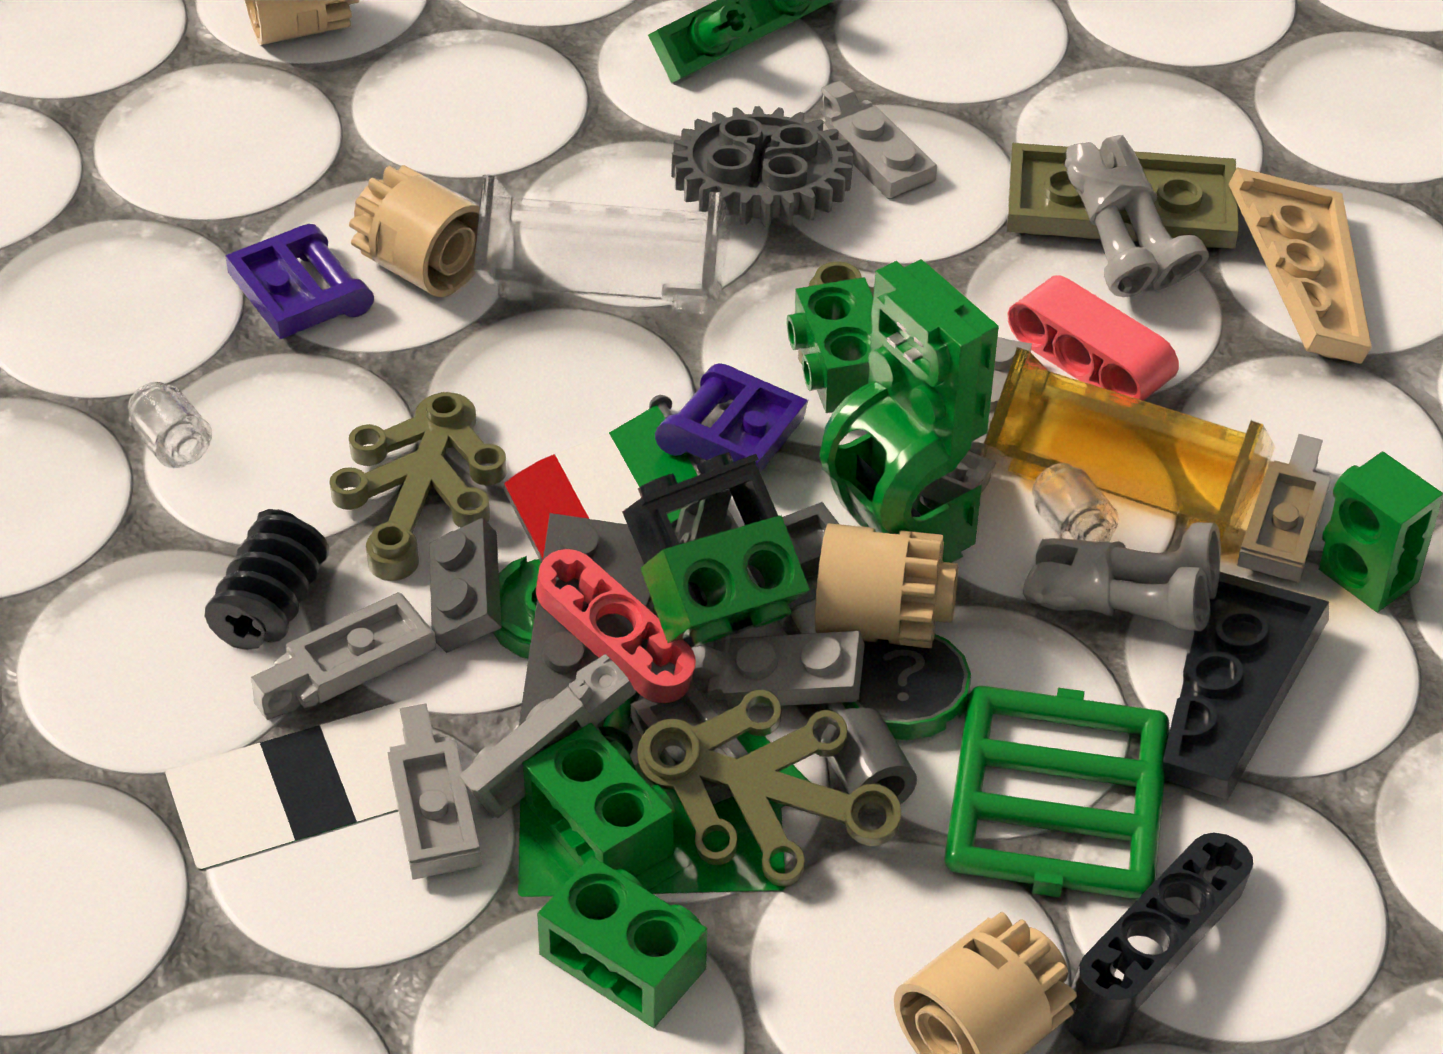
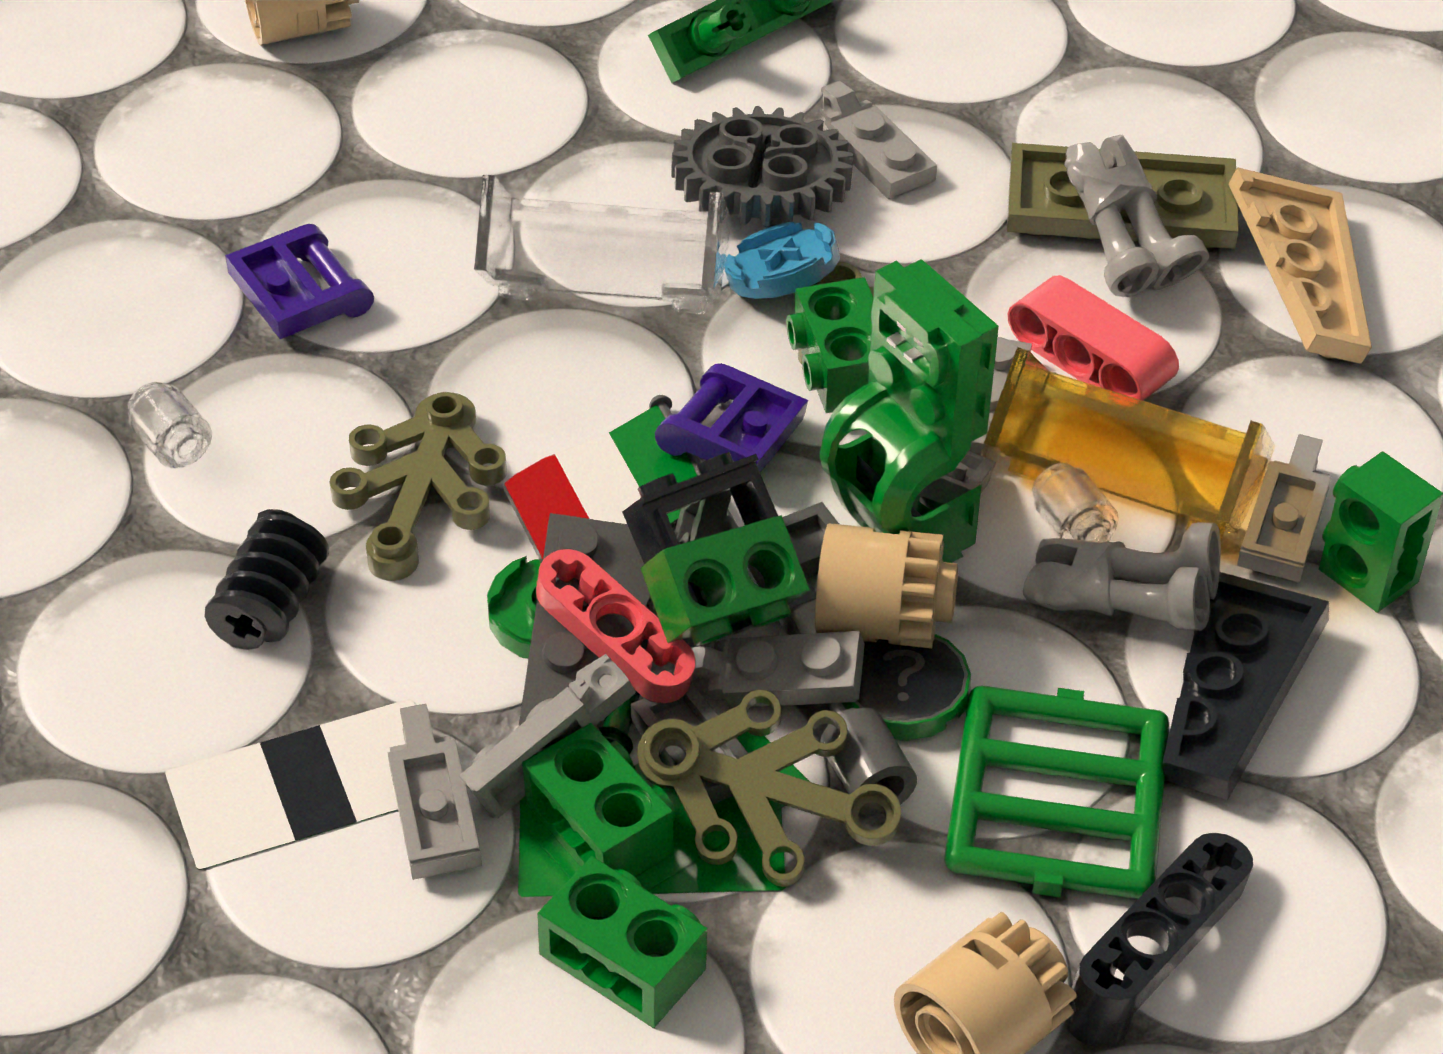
light grey hinge [251,592,436,720] -> none
tan gear [349,165,491,297] -> none
dark grey plate [429,518,502,653] -> none
none -> dark azure tile [724,222,840,299]

